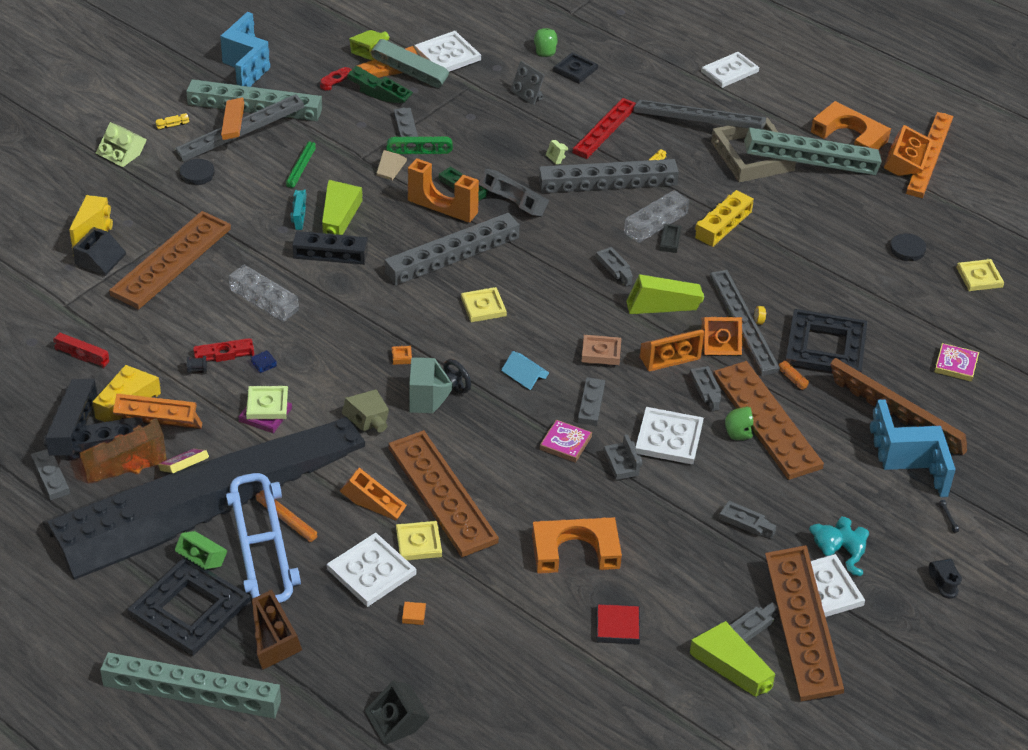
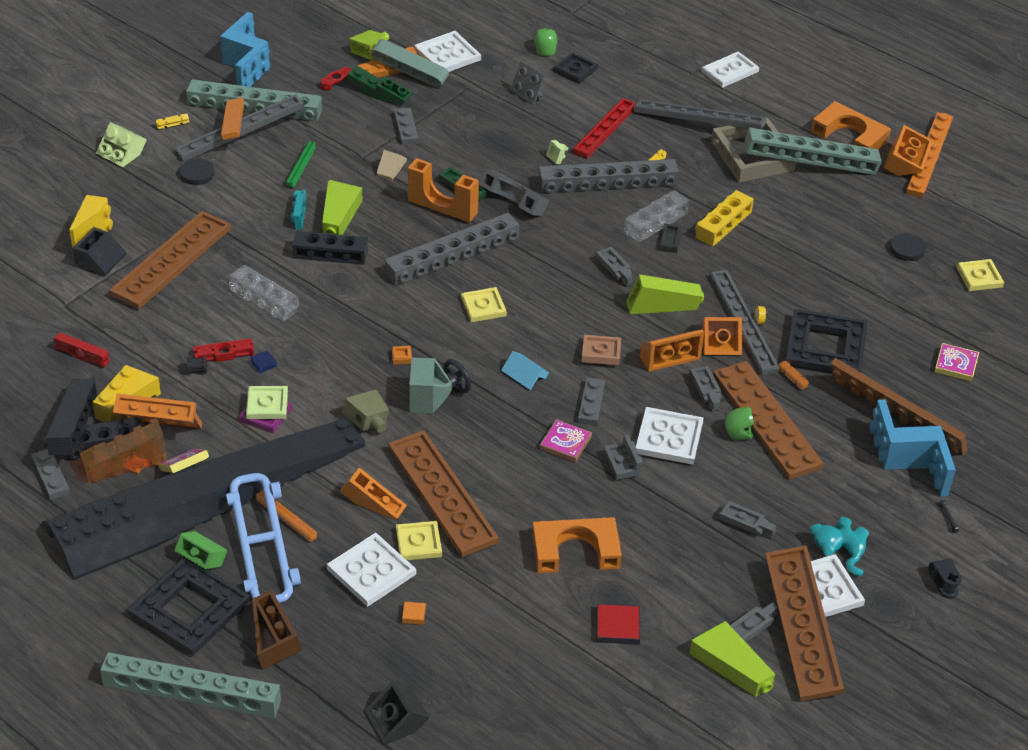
green beam [386,137,453,154] -> none

